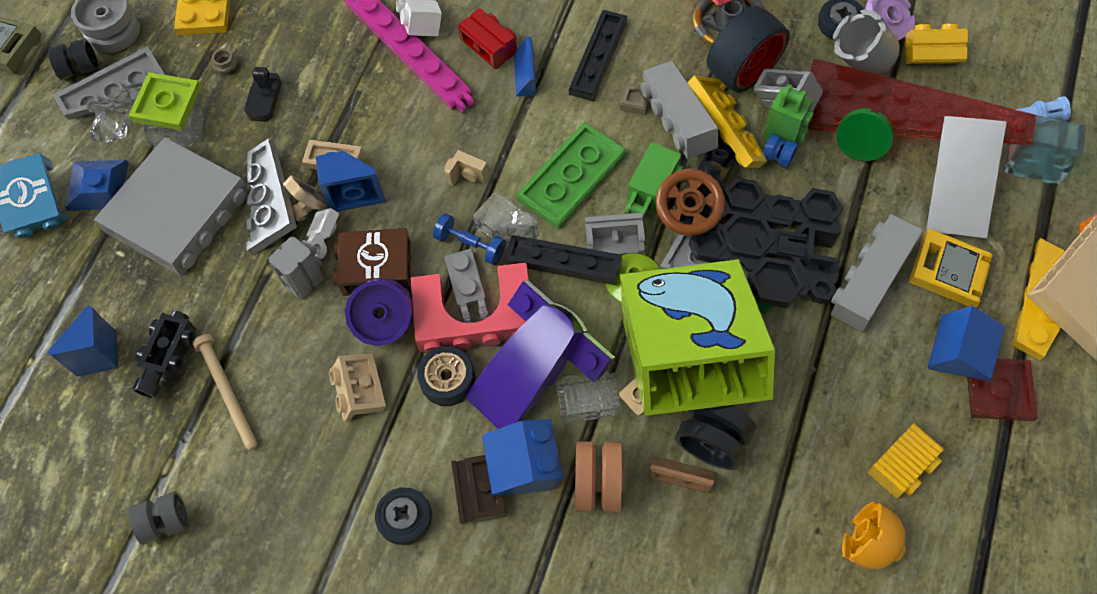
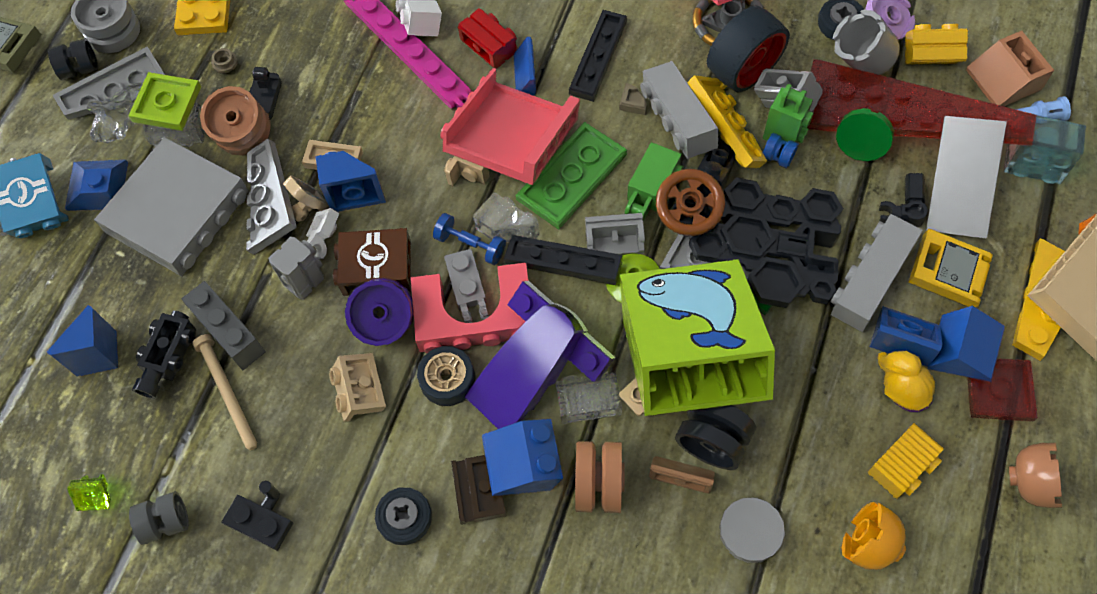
none -> clear neon green tile [67,474,111,511]
none -> dark grey brick [181,281,266,371]
none -> nougat wheel [200,86,271,156]
none -> black plate [221,480,293,551]
none -> coral panel [440,68,580,185]
none -> light grey tile [719,498,785,563]
none -> blue slope [869,306,943,367]
none -> yellow hair [878,351,935,412]
none -> black bar [879,173,928,227]
none -> nougat slope [966,31,1054,110]
none -> nougat cylinder [1009,443,1062,508]

